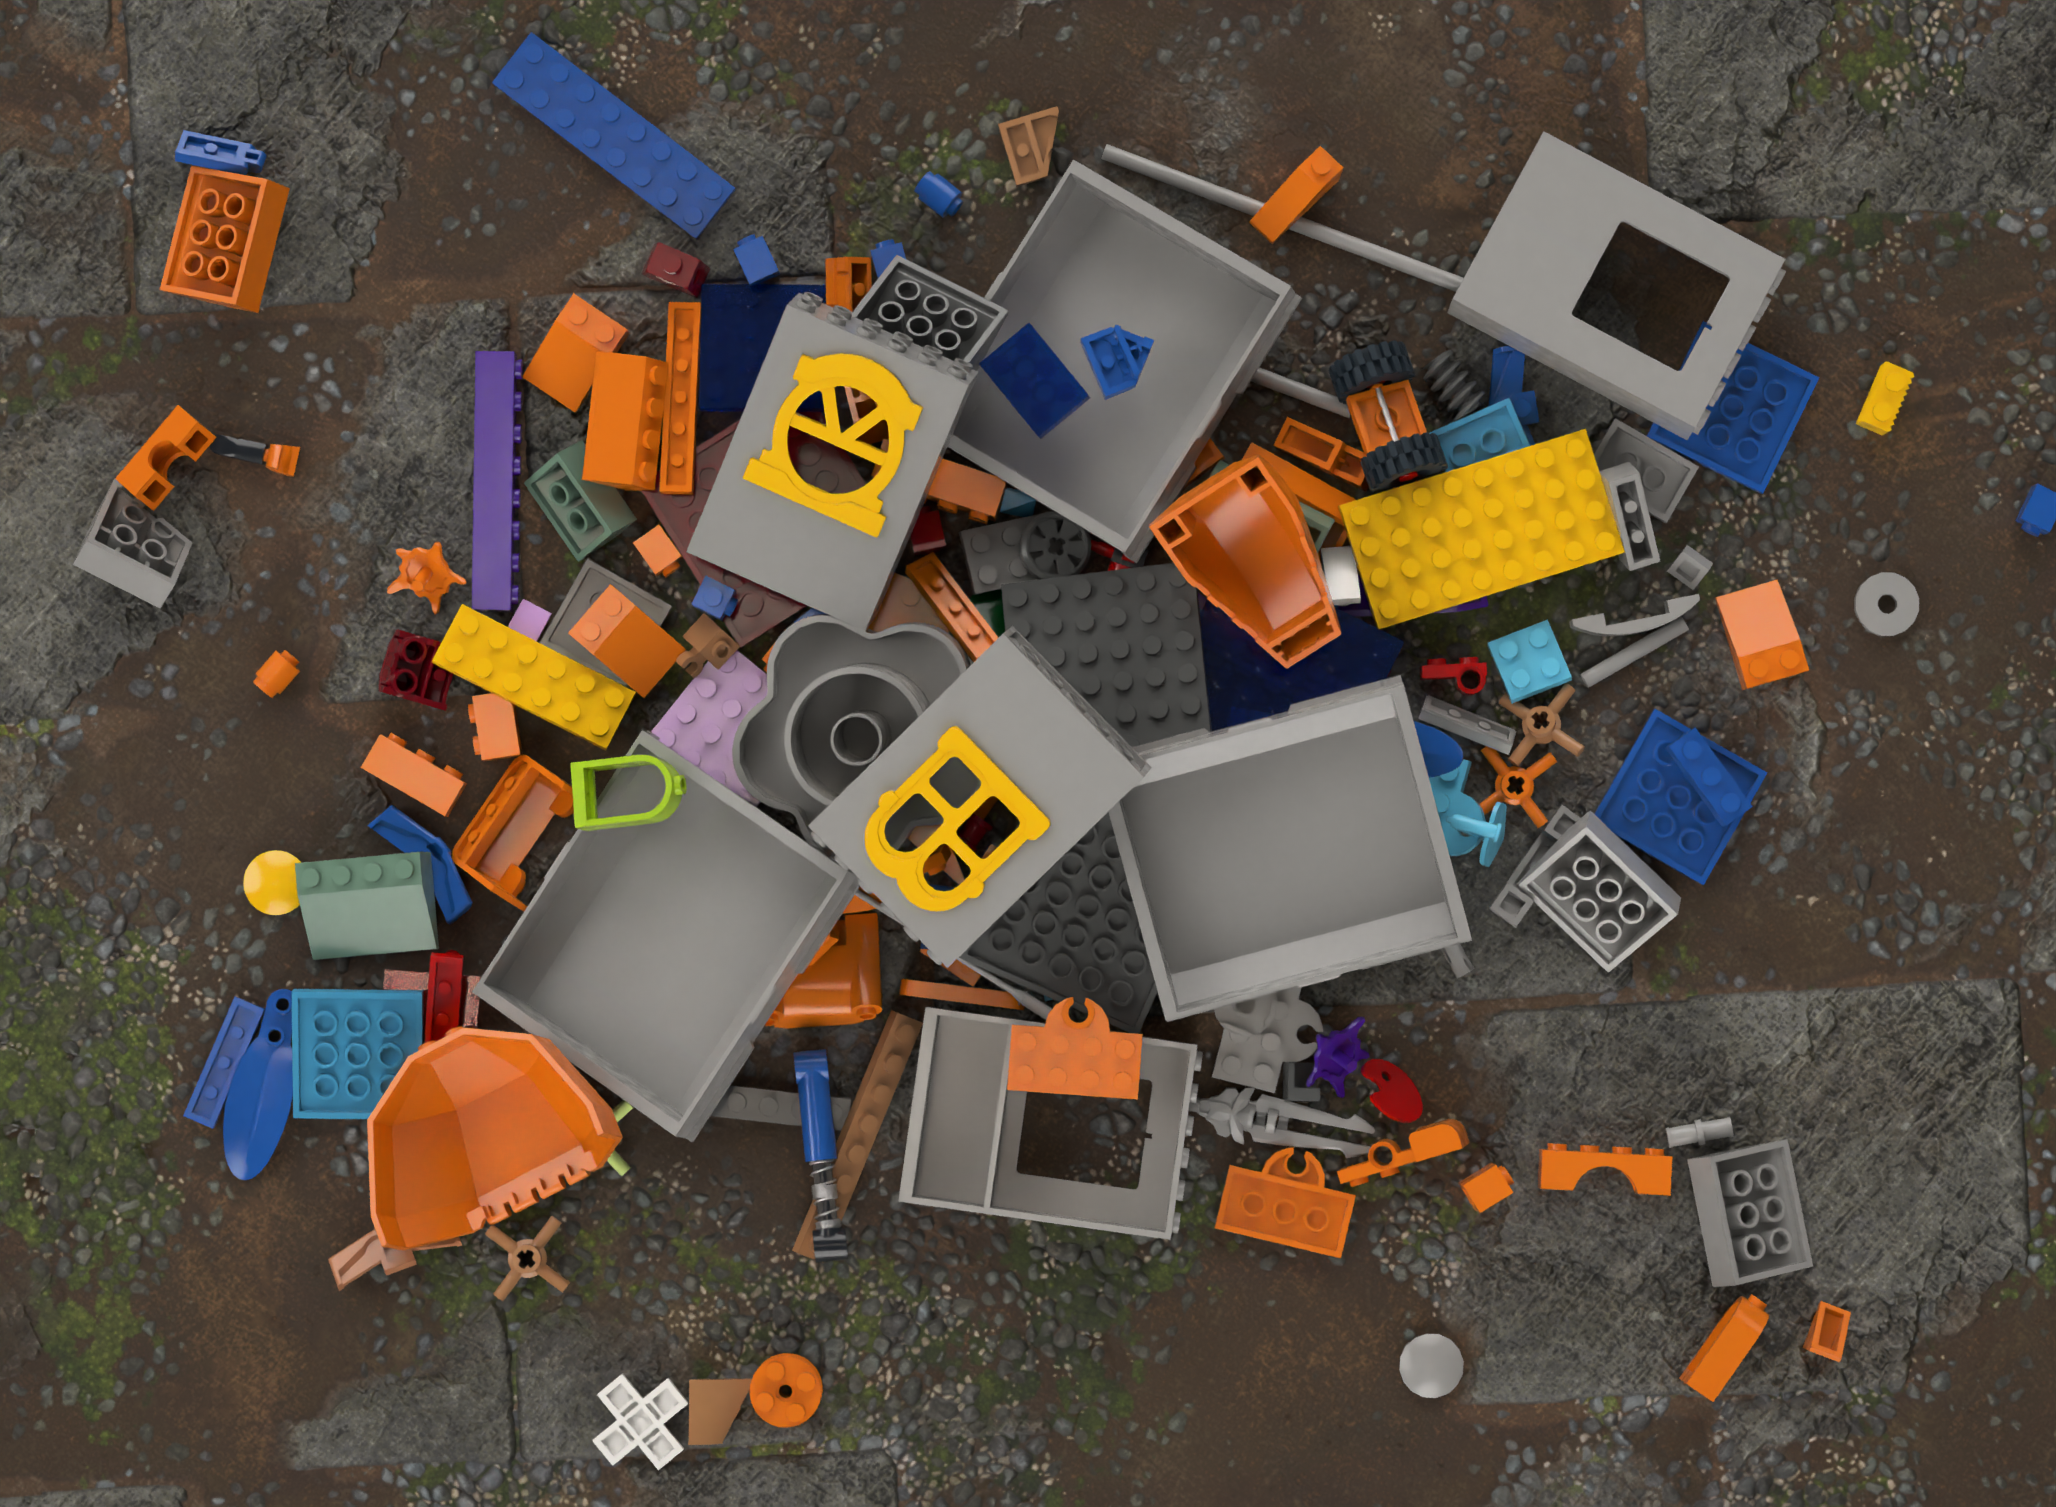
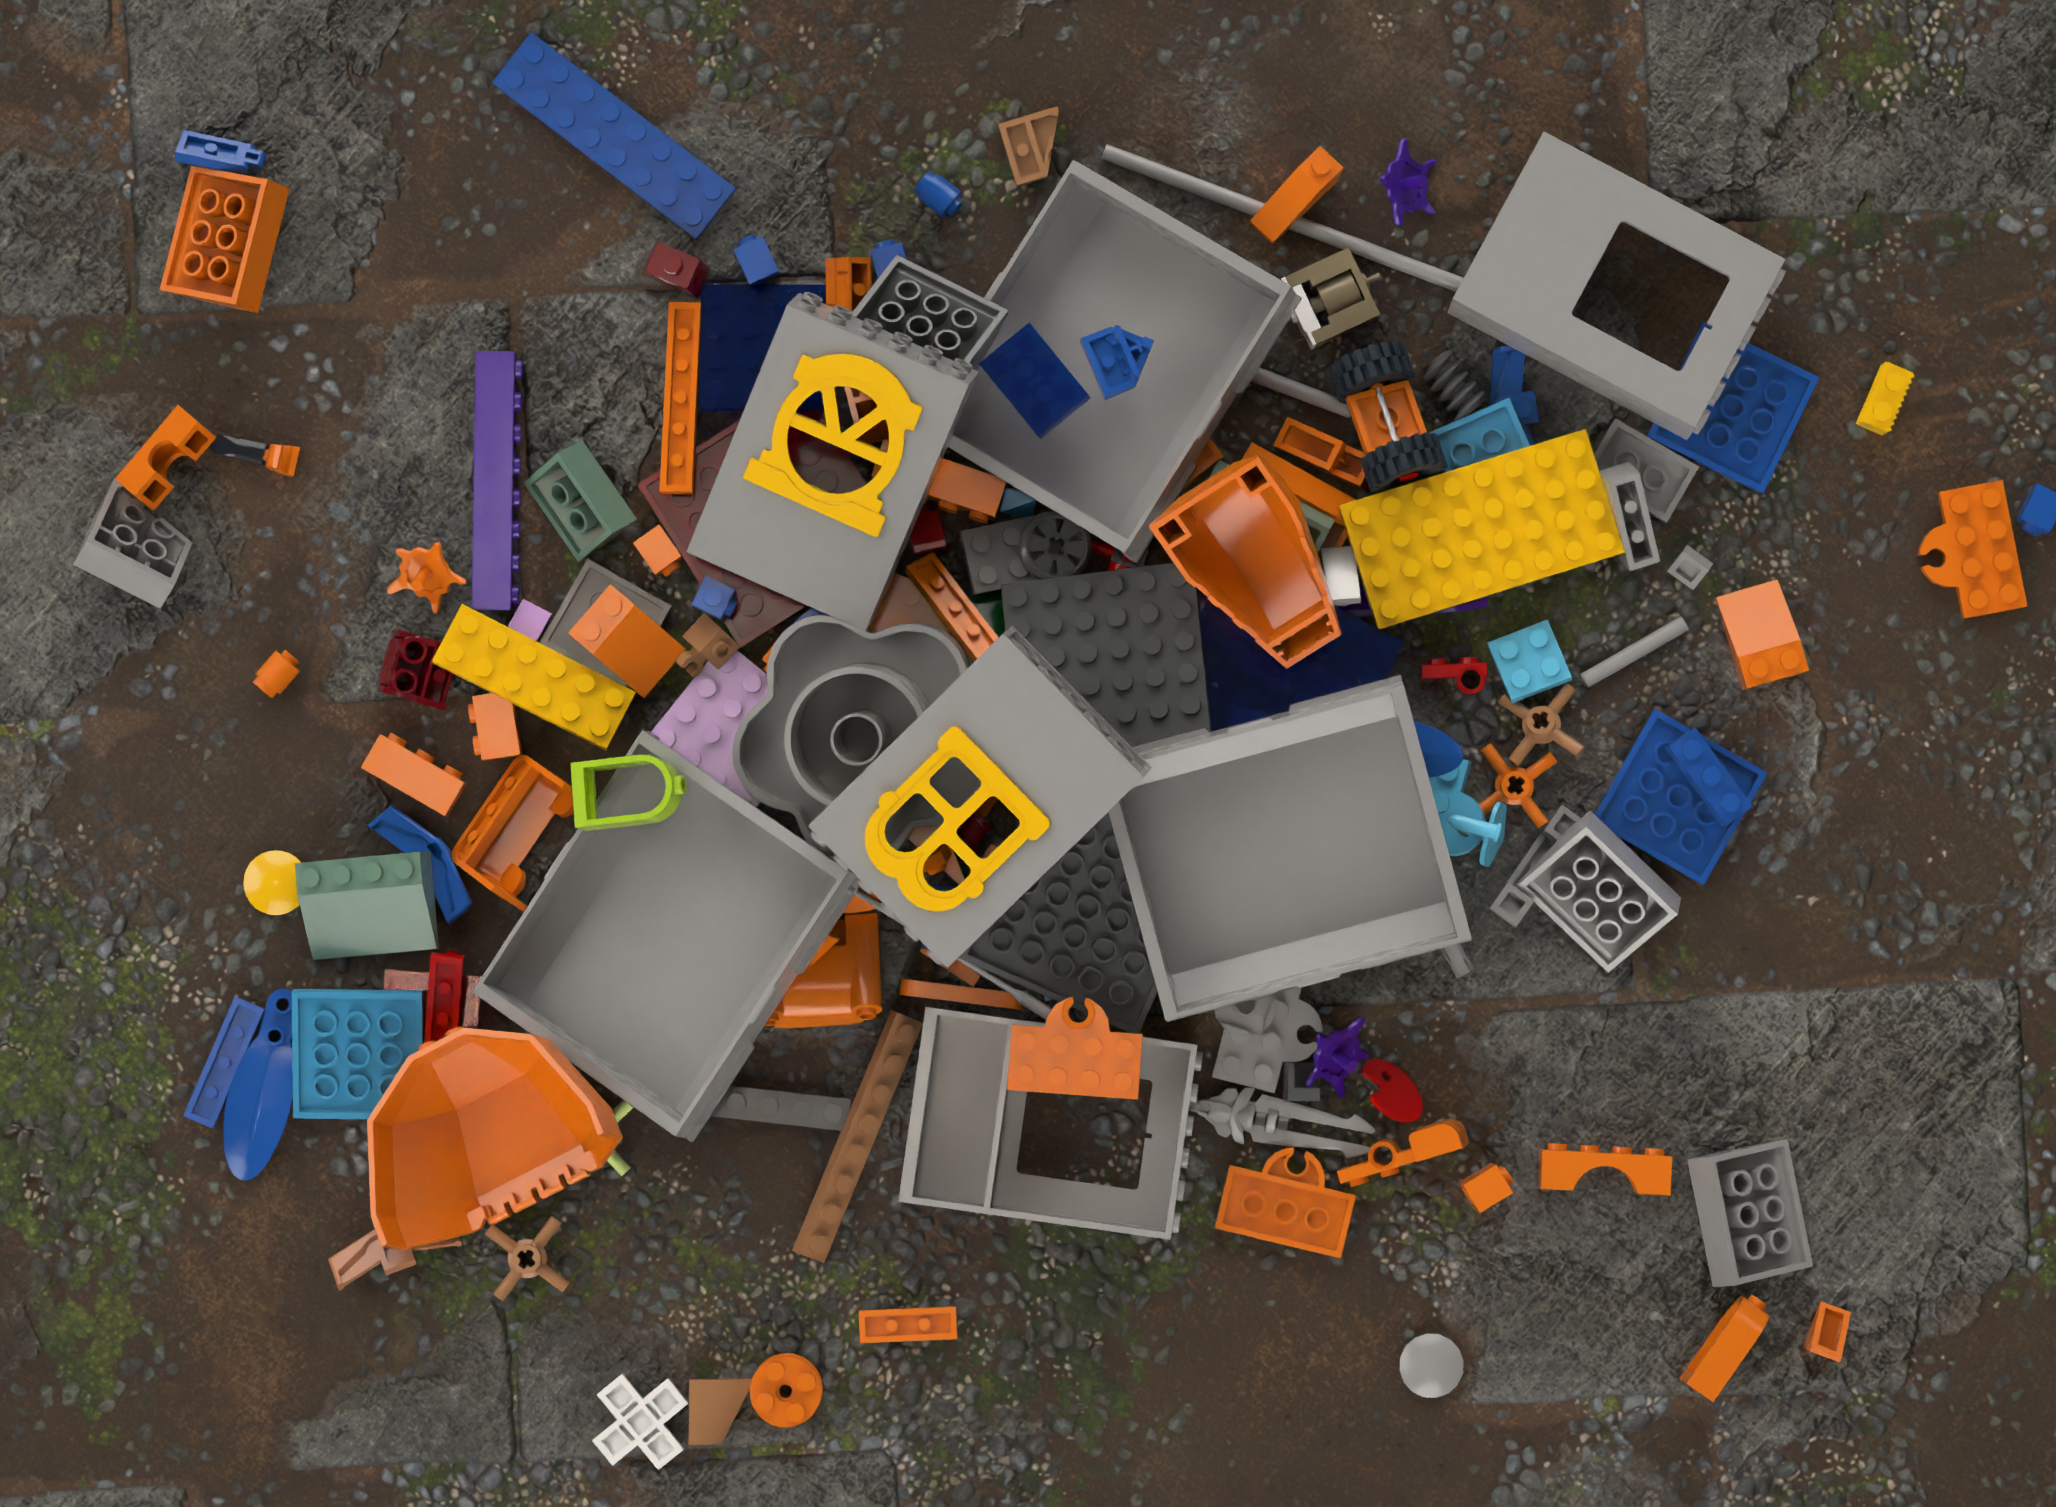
orange slope [522,293,630,413] -> none
orange slope [582,351,668,491] -> none
piece [793,1049,848,1263] -> none
light grey tile [1418,695,1516,755] -> none
light grey slope [1569,594,1700,636] -> none
light grey pin [1666,1116,1734,1148] -> none
light grey tile [1854,572,1919,636] -> none
none -> orange plate [859,1306,957,1343]
none -> dark tan piece [1281,247,1381,350]
none -> dark purple piece [1379,138,1437,227]
none -> orange plate [1918,480,2028,619]

